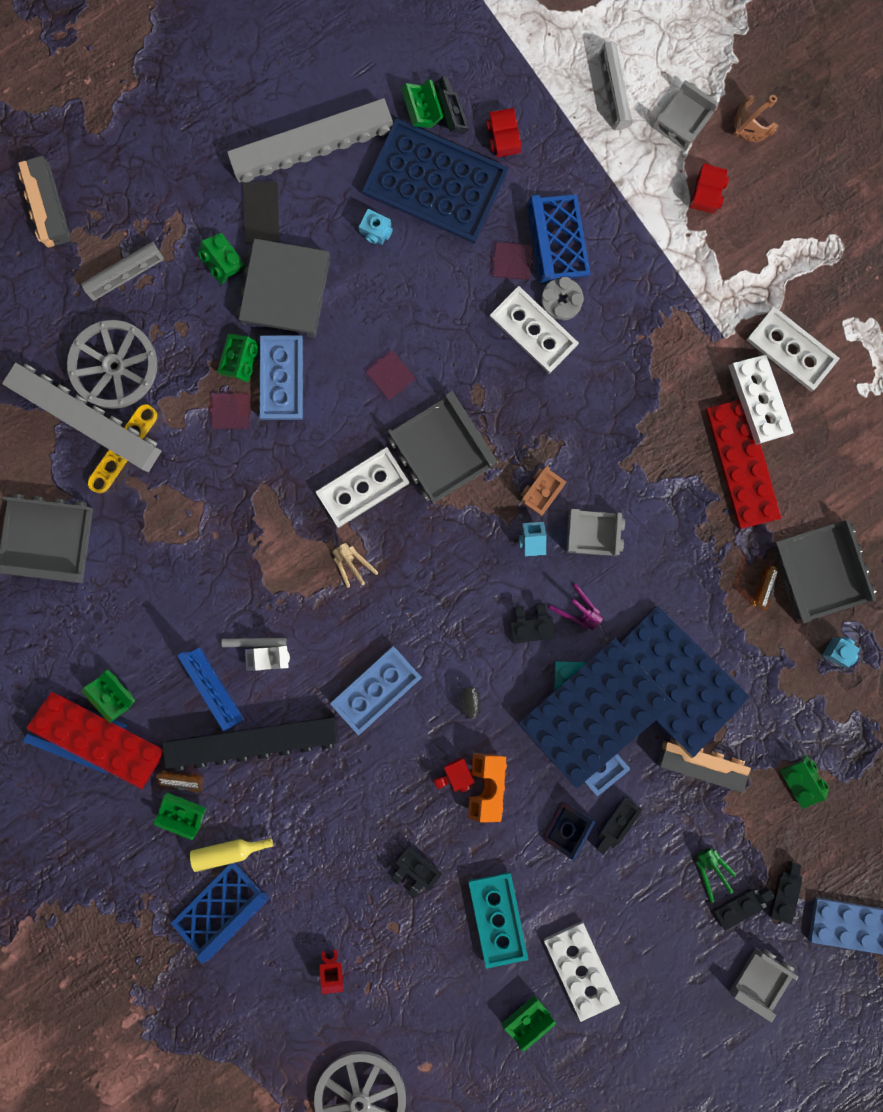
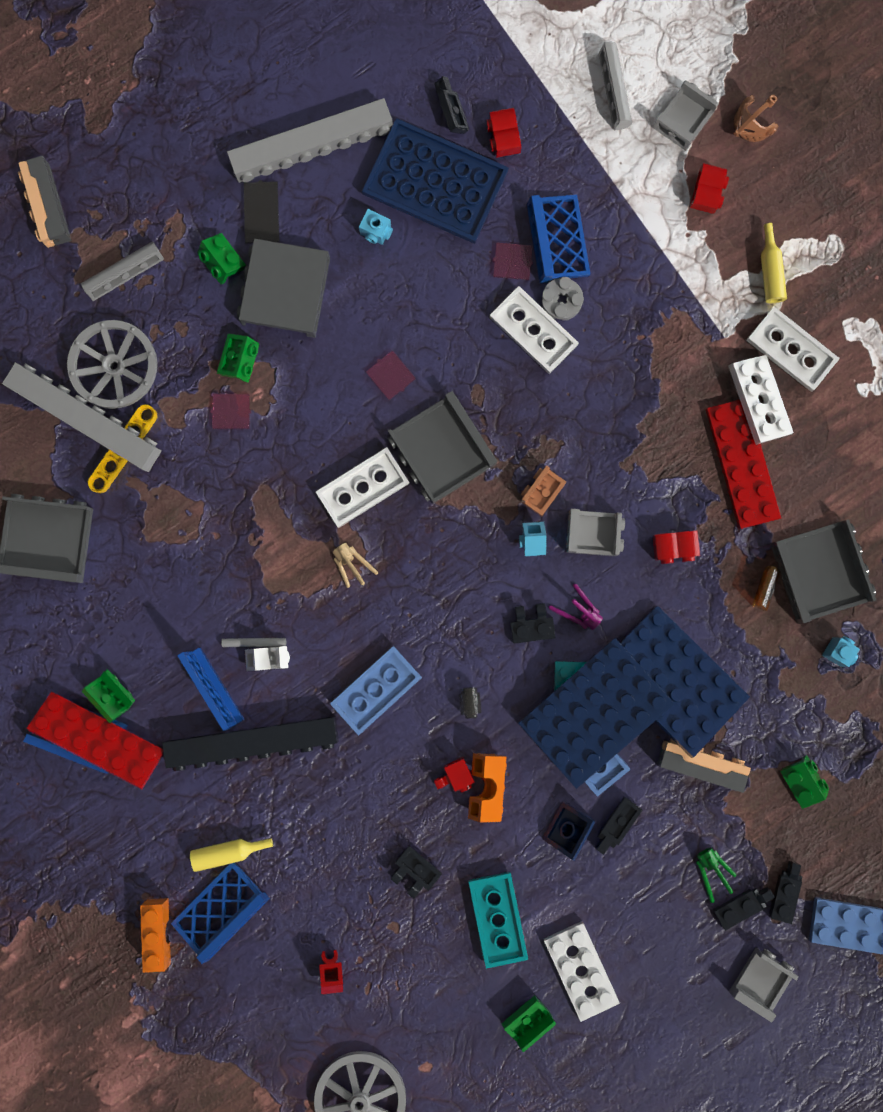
green bracket [153,793,206,840] -> none
clear orange slope [157,771,204,792] -> none
medium blue plate [260,335,303,420] -> none
green bracket [401,79,443,128] -> none
none -> orange arch [140,898,171,973]
none -> red brick [653,530,700,564]
none -> light yellow piece [761,223,787,304]

